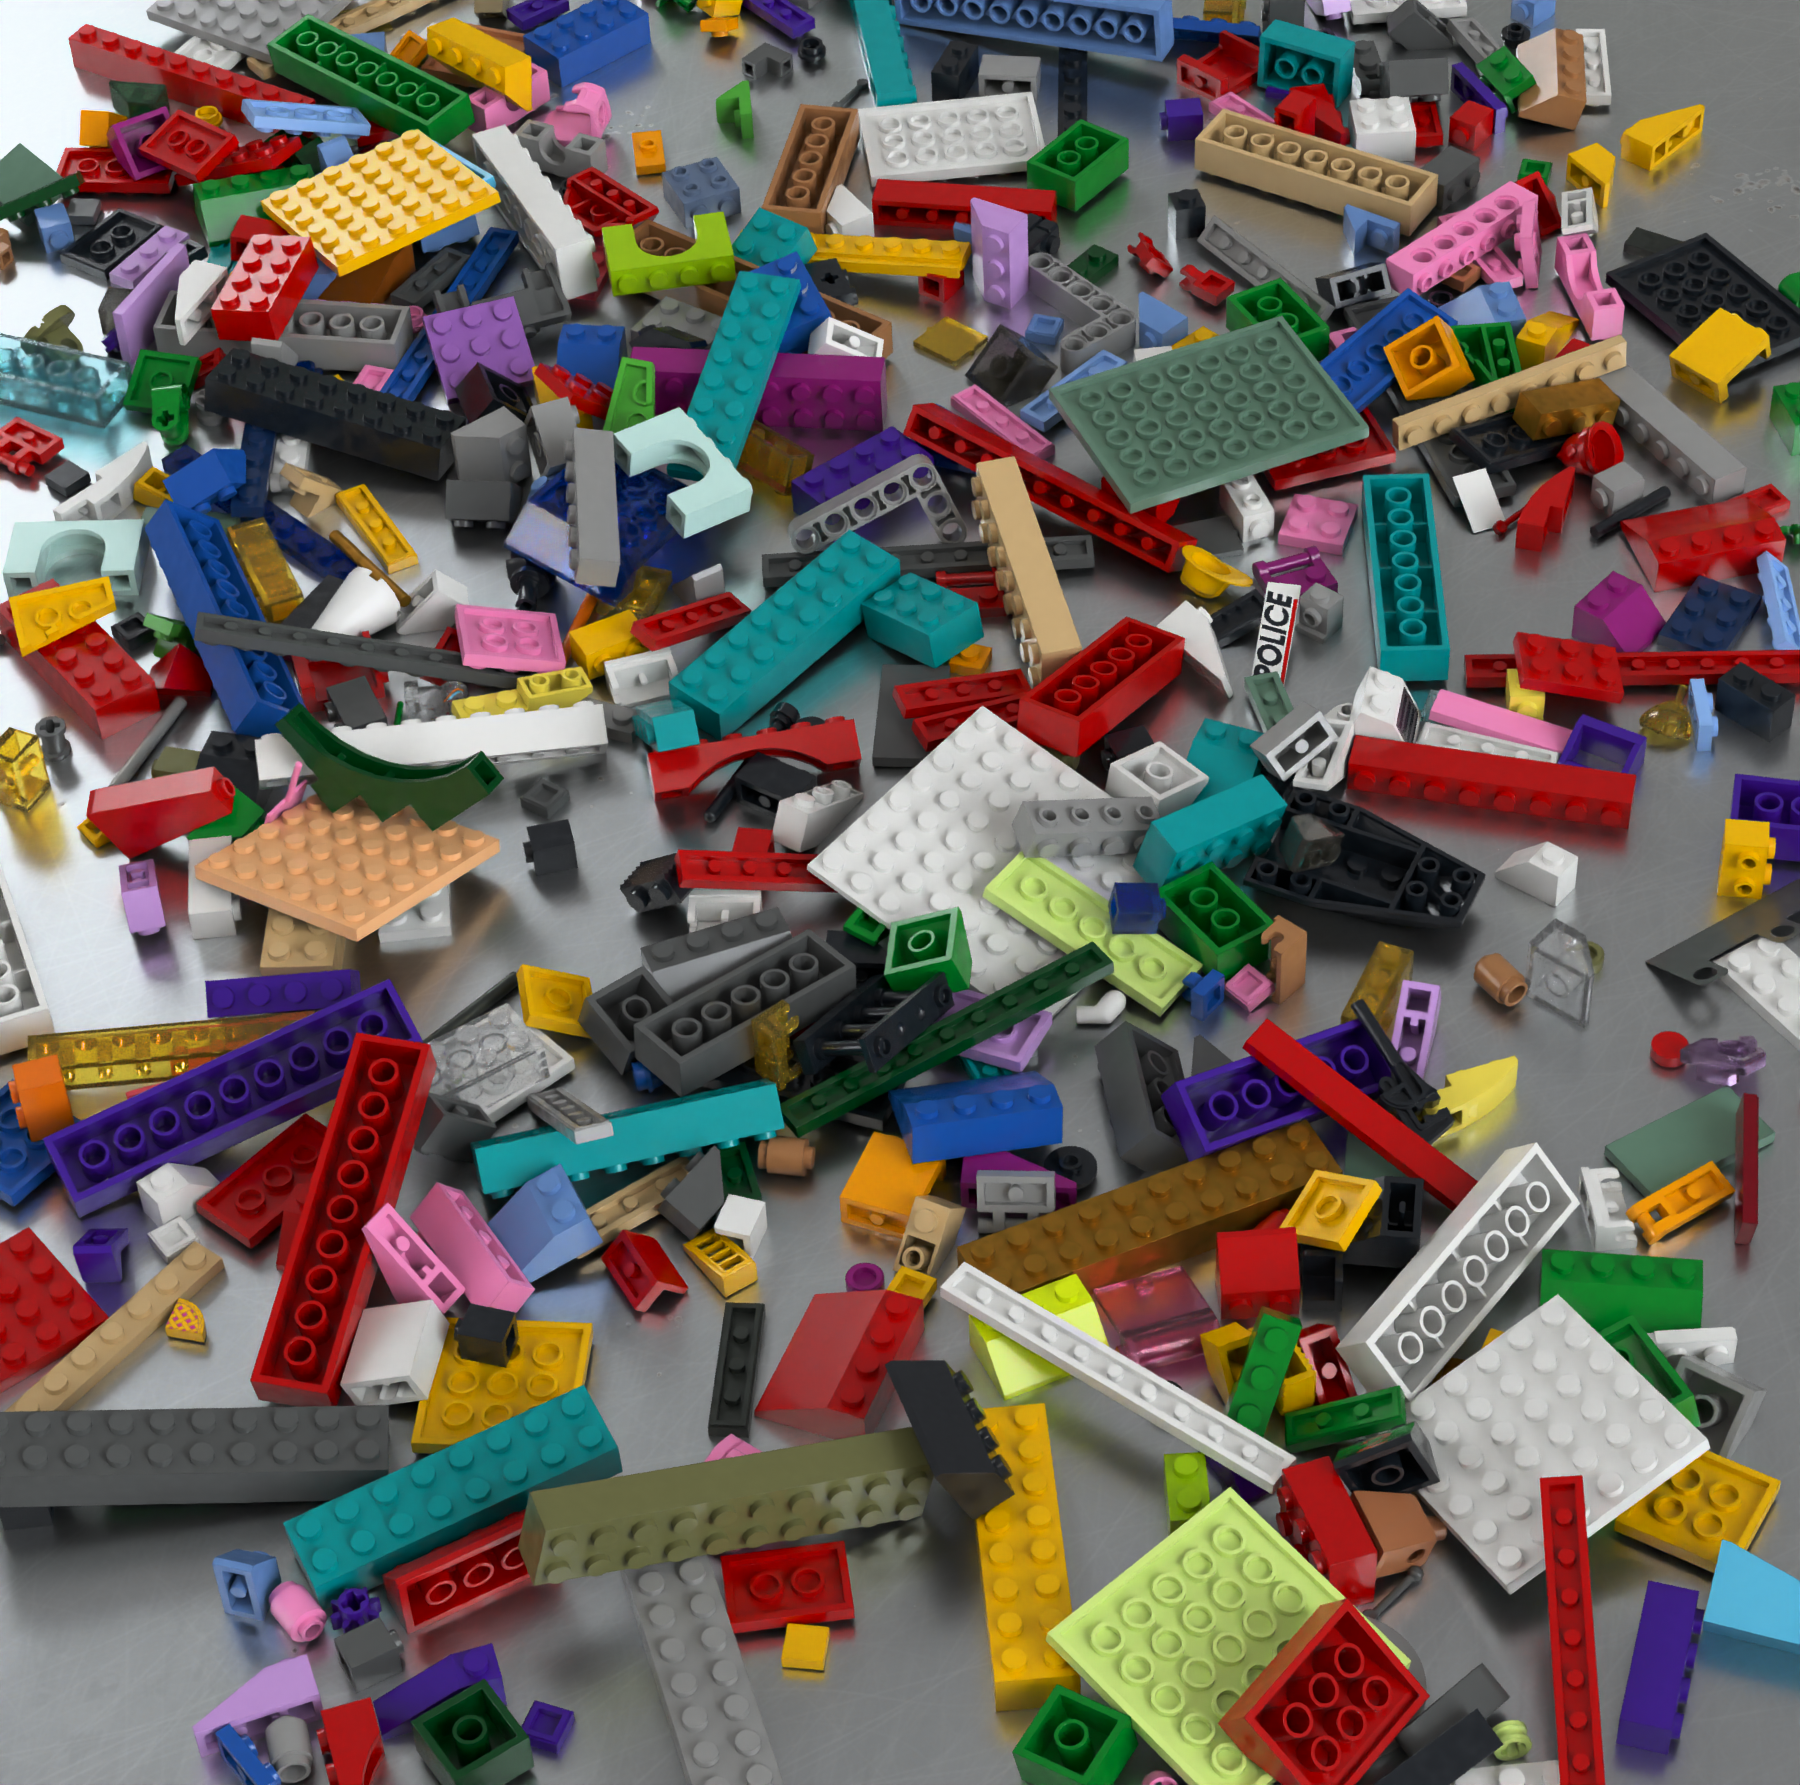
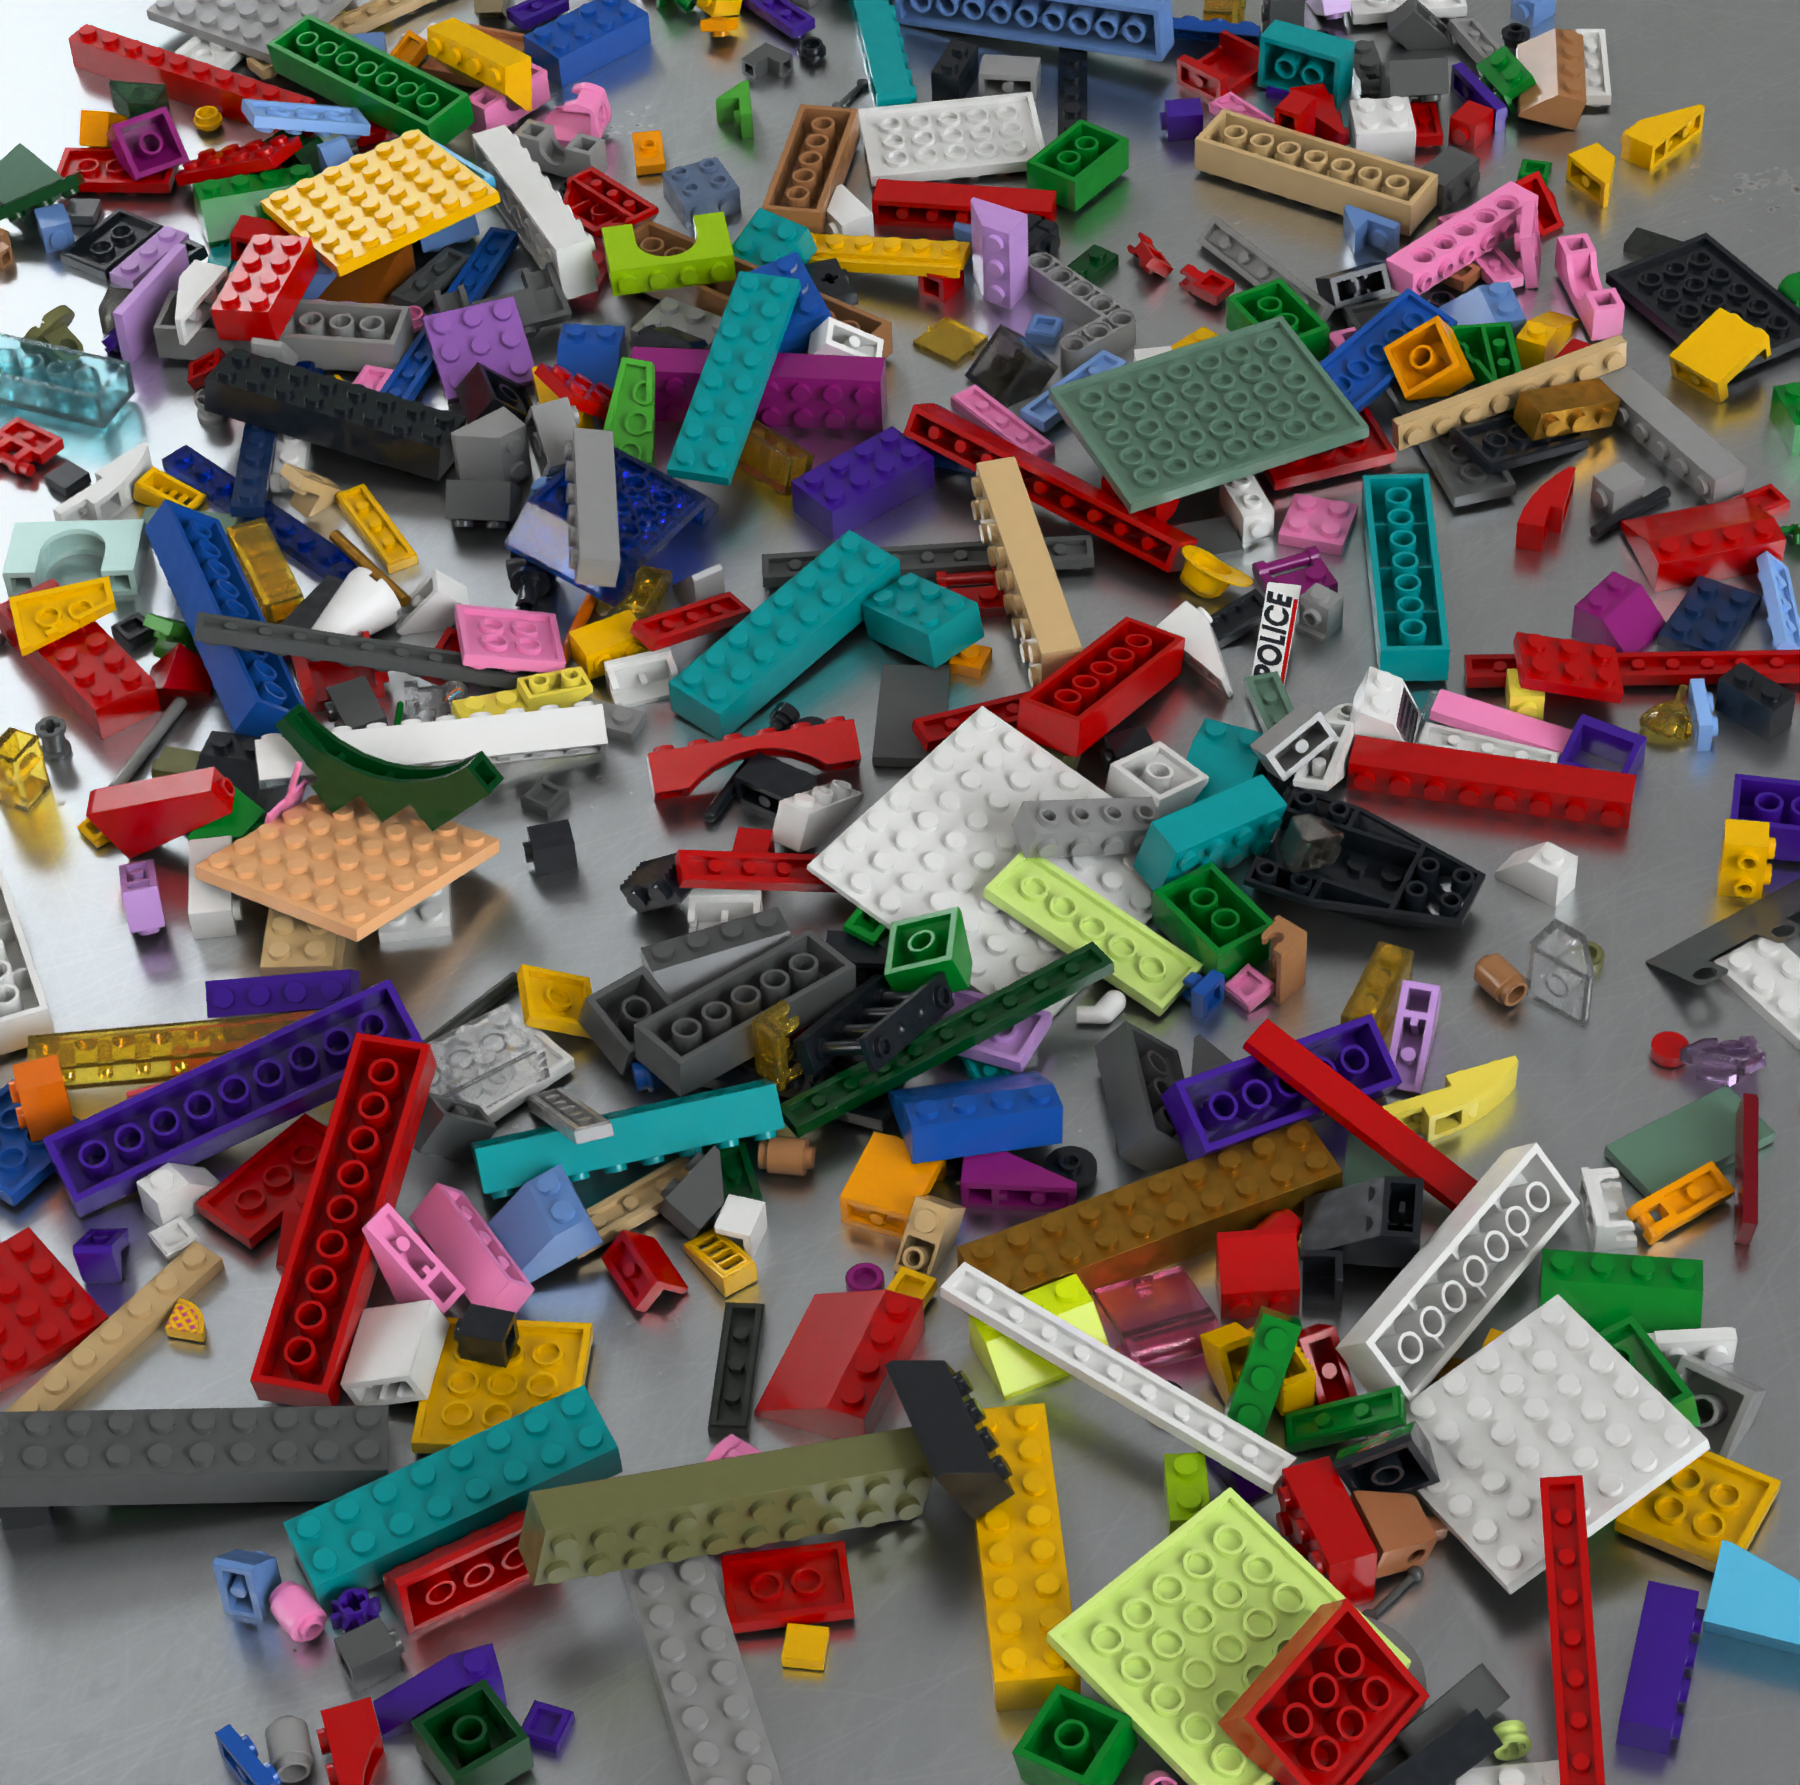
green plate [123,349,202,414] -> none
red plate [138,109,239,183] -> none
green piece [151,383,190,446] -> none
blue slope [163,448,246,514] -> none
lavender slope [192,1654,323,1758] -> none
light aqua arch [613,407,753,539] -> none
teal brick [632,698,700,752] -> none
light grey beam [787,454,967,554] -> none
red plate [892,668,1032,719] -> none
light grey plate [976,1170,1056,1234] -> none
clear blue brick [1108,882,1166,934] -> none
medium blue slope [1138,291,1188,348] -> none
black brick [1168,189,1206,241] -> none
yellow plate [1280,1169,1382,1252] -> none
black piece [1351,999,1454,1145] -> none
white sticker [1452,468,1505,533] -> none
red hinge [1493,506,1525,535] -> none
red piece [1556,421,1624,479] -> none
white slope [1561,187,1598,237] -> none

